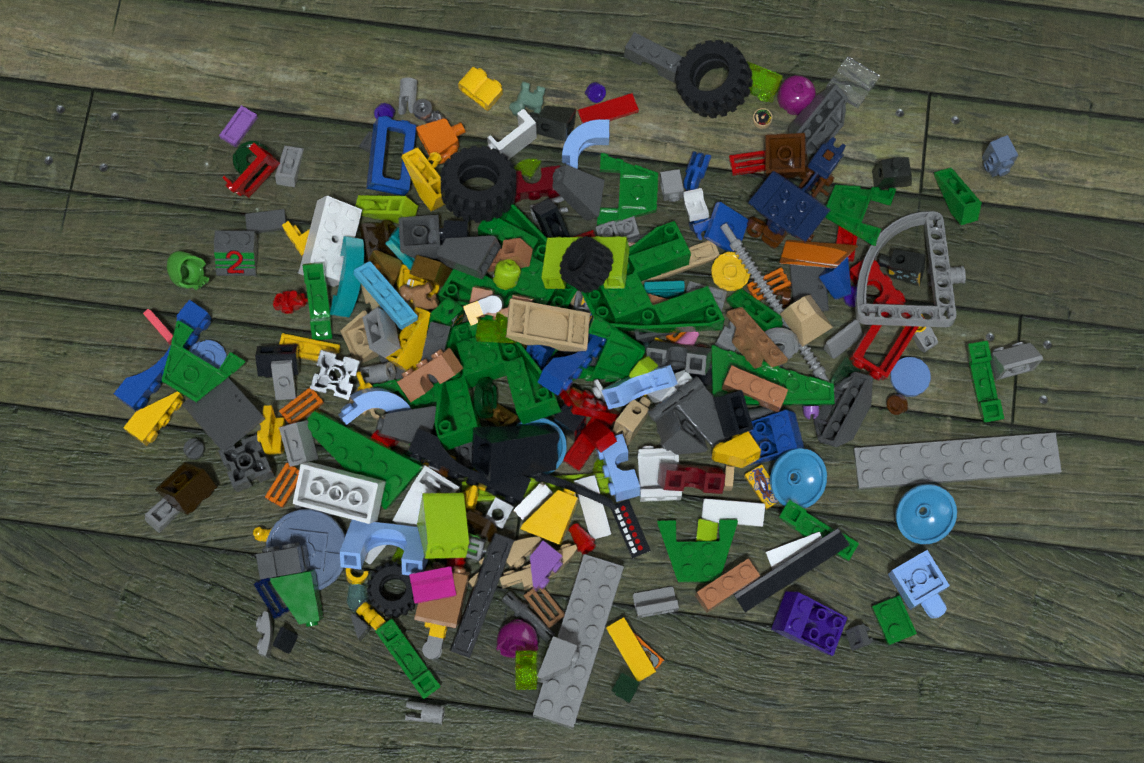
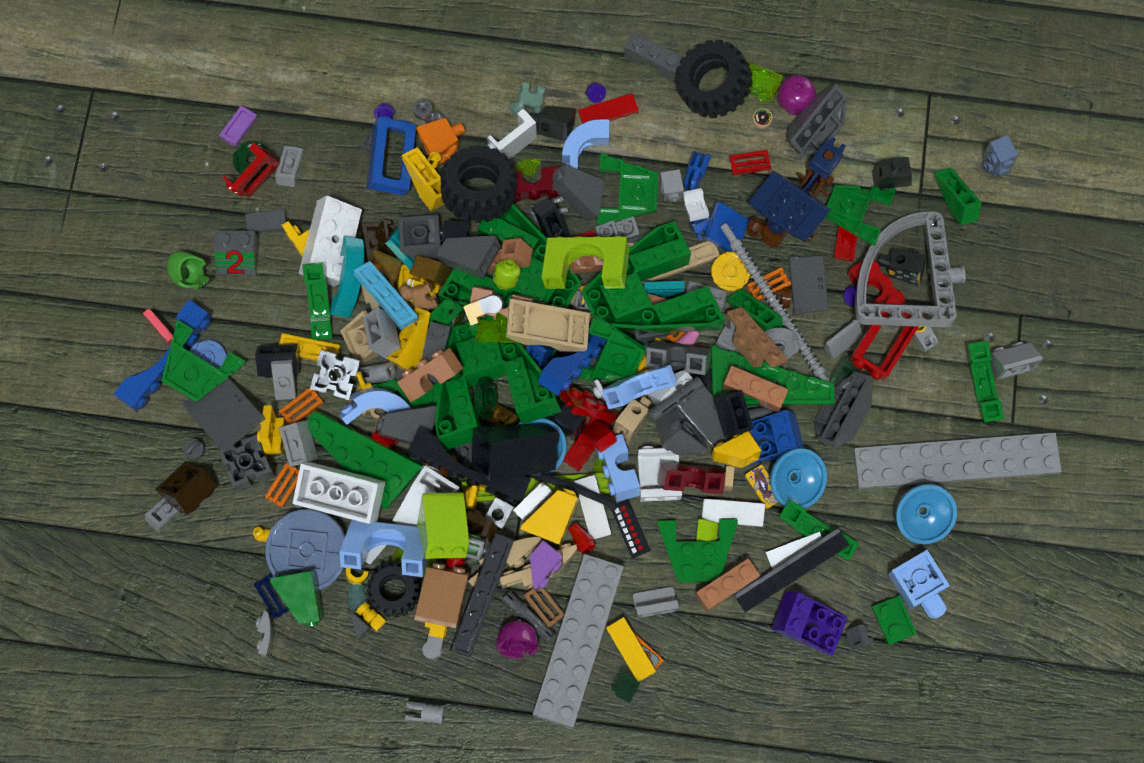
yellow slope [123,391,184,446] -> none
dark grey brick [256,542,310,579] -> none
black slope [272,627,298,654] -> none
red piece [273,291,308,314] -> none
lime slope [355,195,418,224] -> none
green slope [375,619,441,699] -> none
light grey hinge [398,78,417,115] -> none
dark pink panel [409,566,456,604] -> none
yellow brick [458,67,503,111] -> none
clear neon green slope [515,651,537,690] -> none
light grey slope [537,636,580,683] -> none
black tyre [559,236,613,293] -> none
lime slope [629,356,658,378] -> none
reddish brown slope [766,133,808,178] -> none
orange sticker [780,240,858,268] -> none
tan slope [780,295,833,347] -> none
medium lavender hinge [803,406,819,420] -> none
blue slope [819,257,851,300] -> none
clear slope [826,56,880,108] -> none
reddish brown tile [887,394,908,415] -> none
medium blue tile [890,357,931,397] -> none

